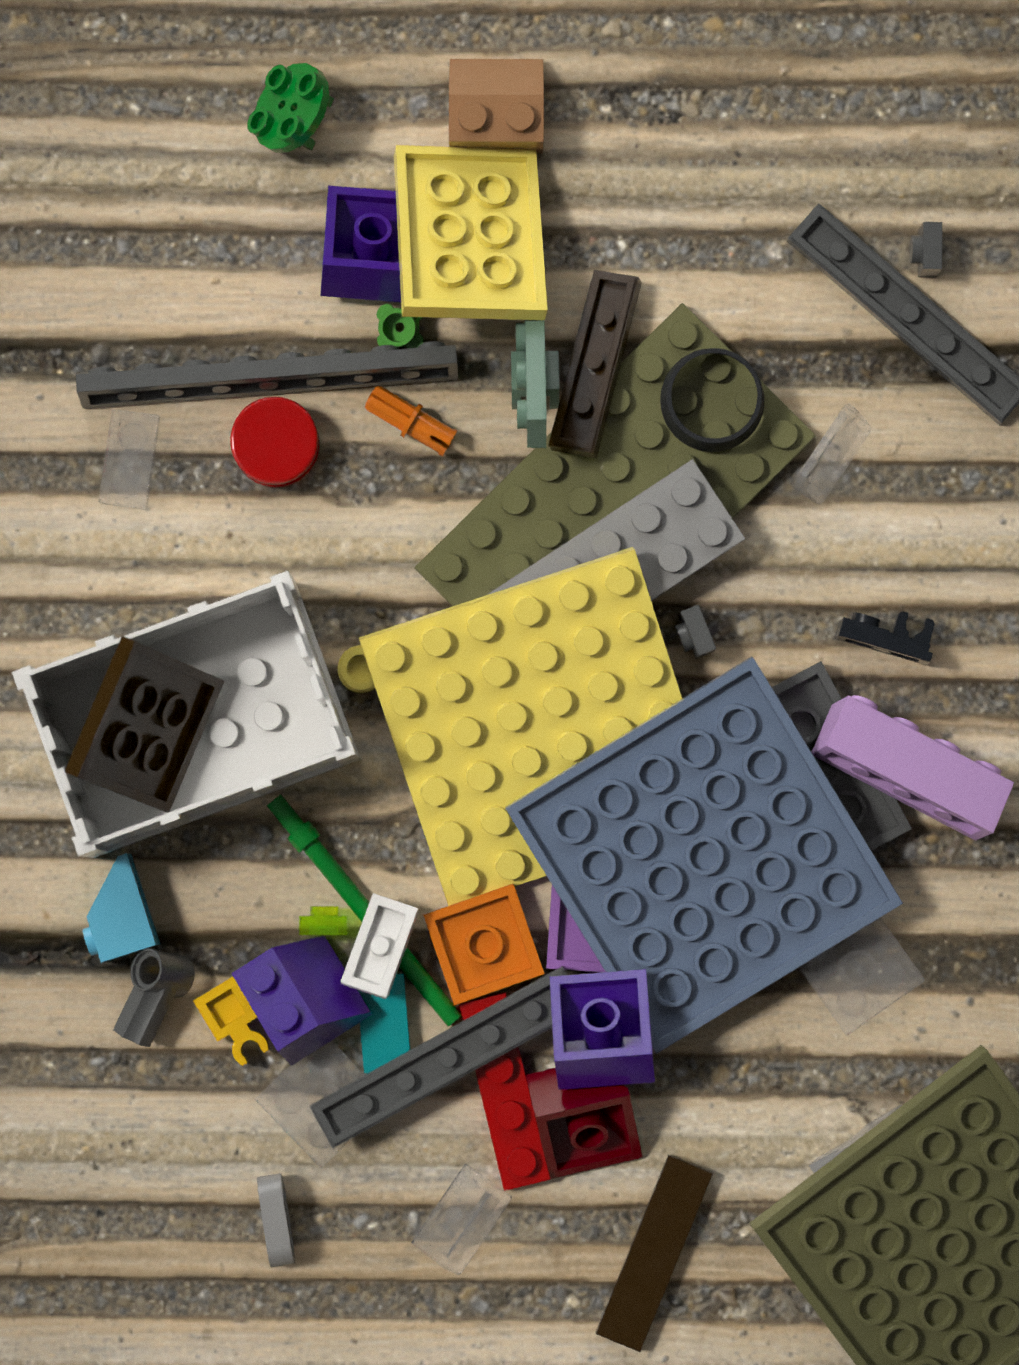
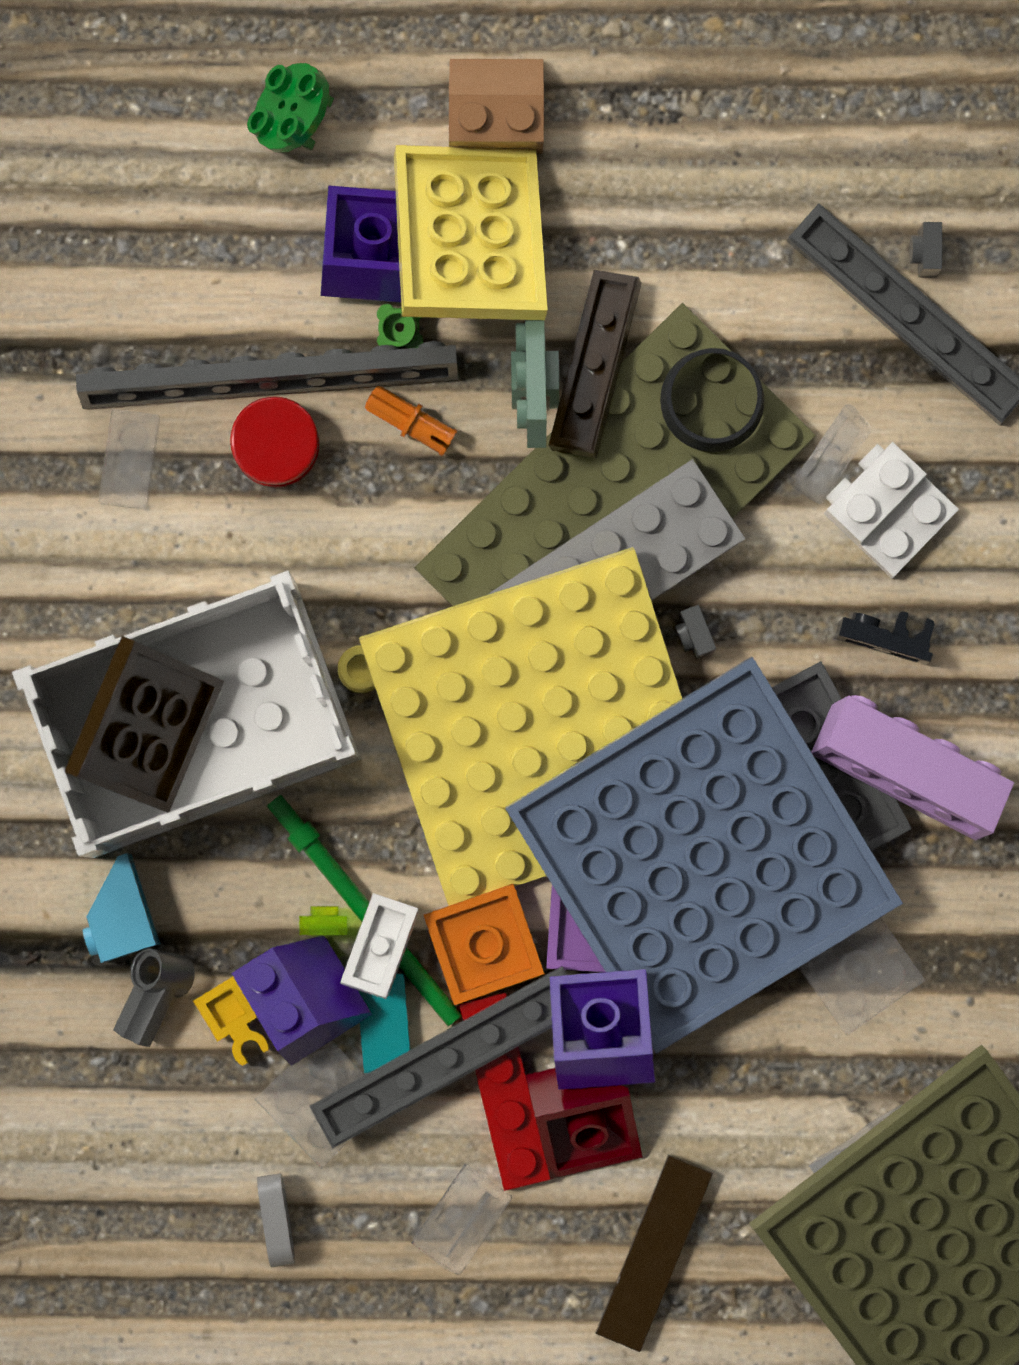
none -> white plate [824,442,959,579]

